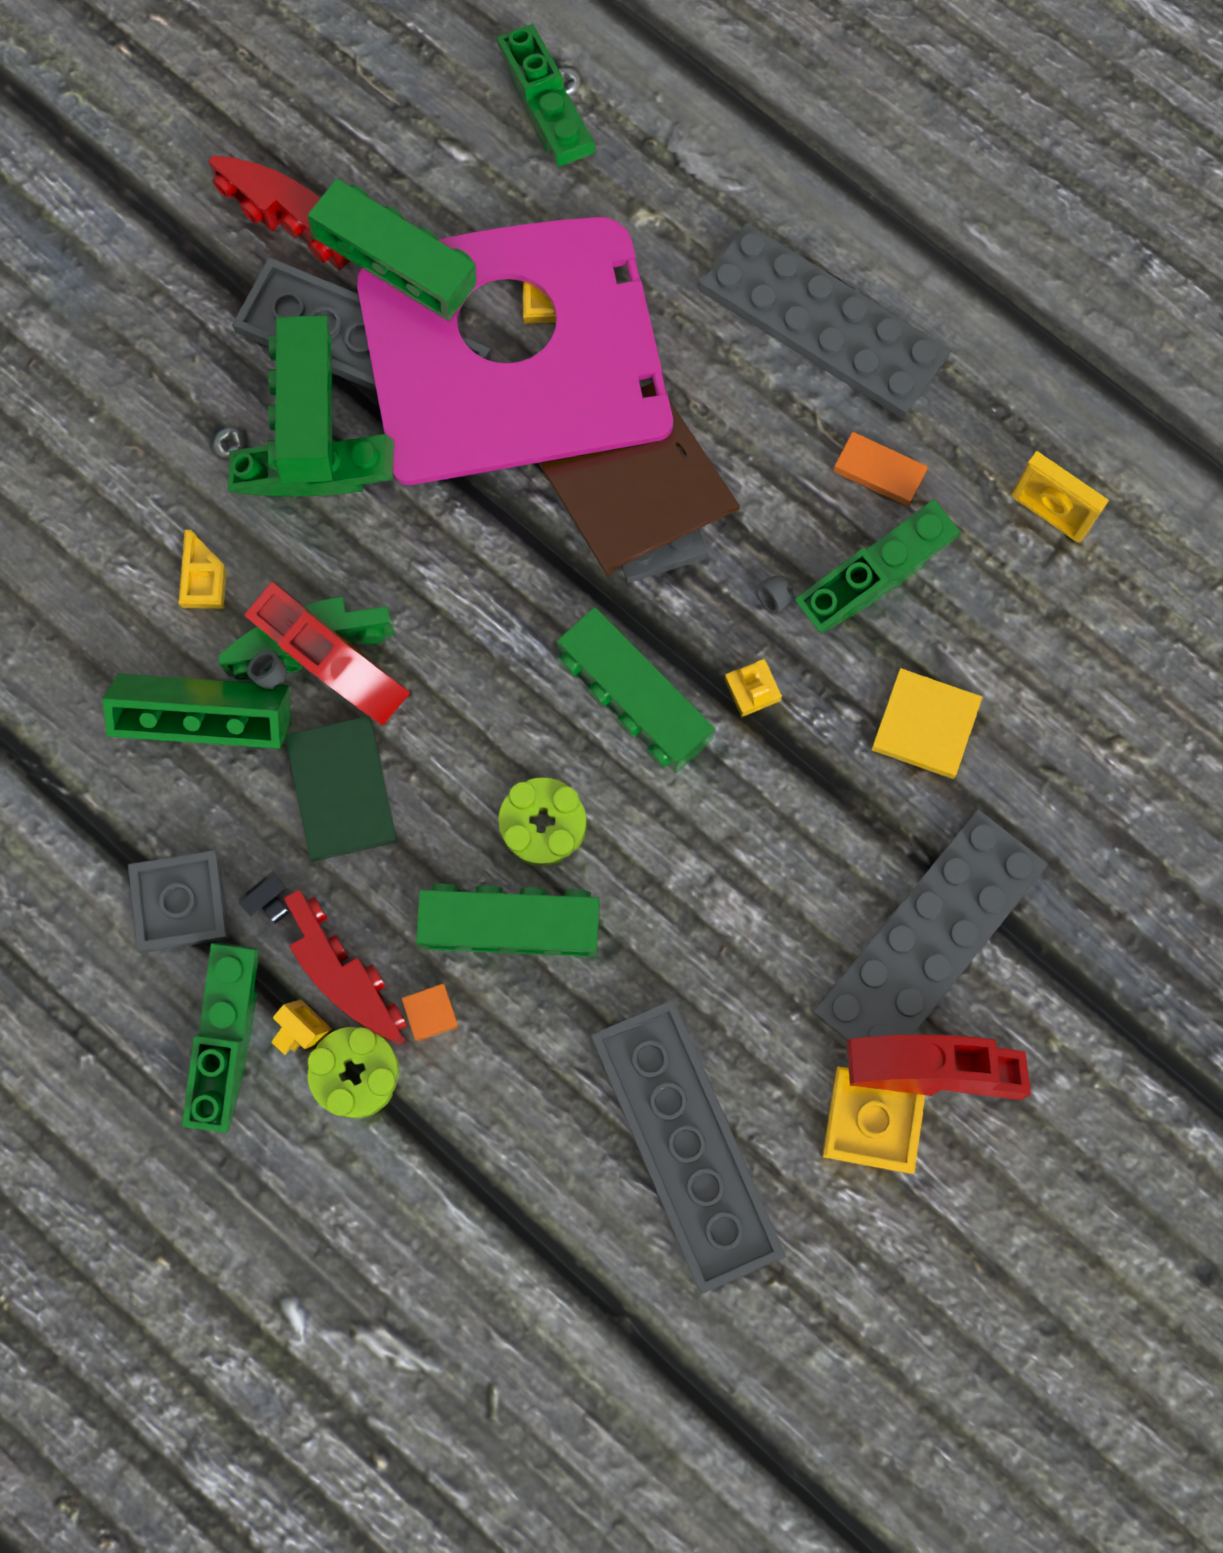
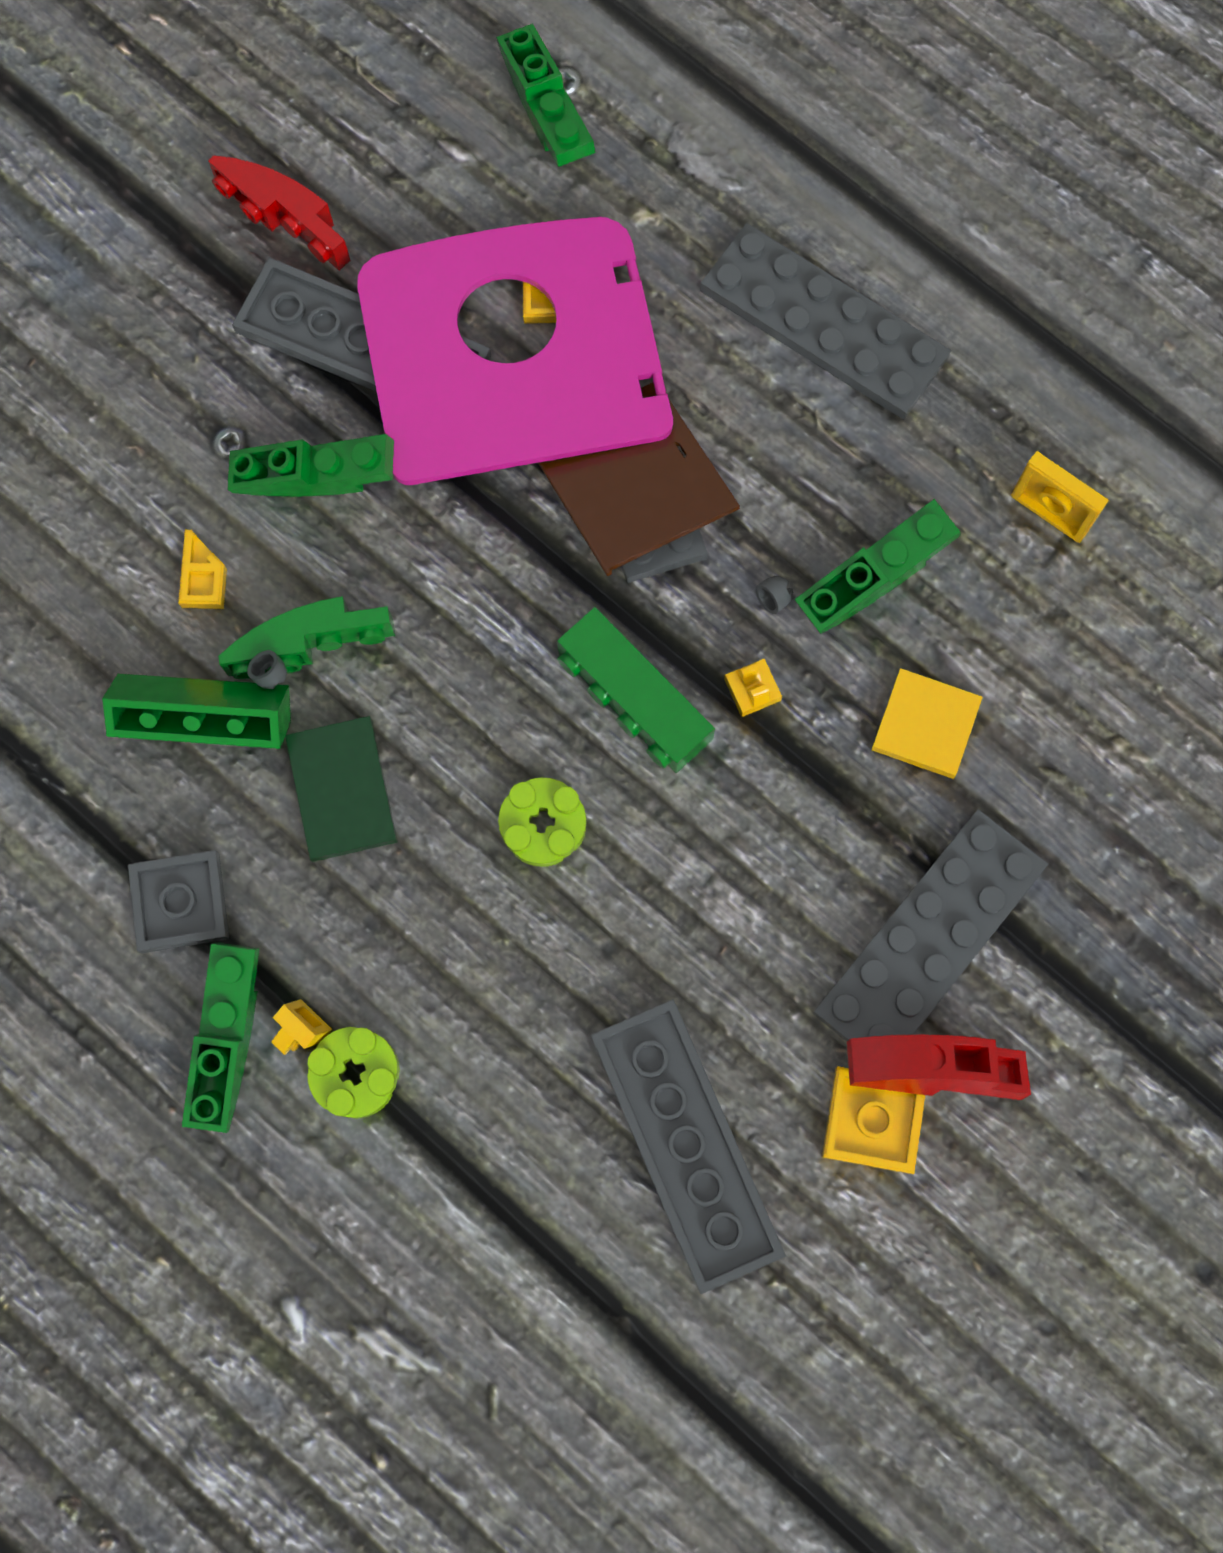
black tile [238,871,289,924] -> none
red slope [244,581,411,726] -> none
green brick [268,315,333,483] -> none
red slope [283,890,408,1044] -> none
green brick [308,178,477,322] -> none
orange tile [401,983,459,1042] -> none
green brick [416,884,600,957] -> none
orange tile [833,431,928,507] -> none

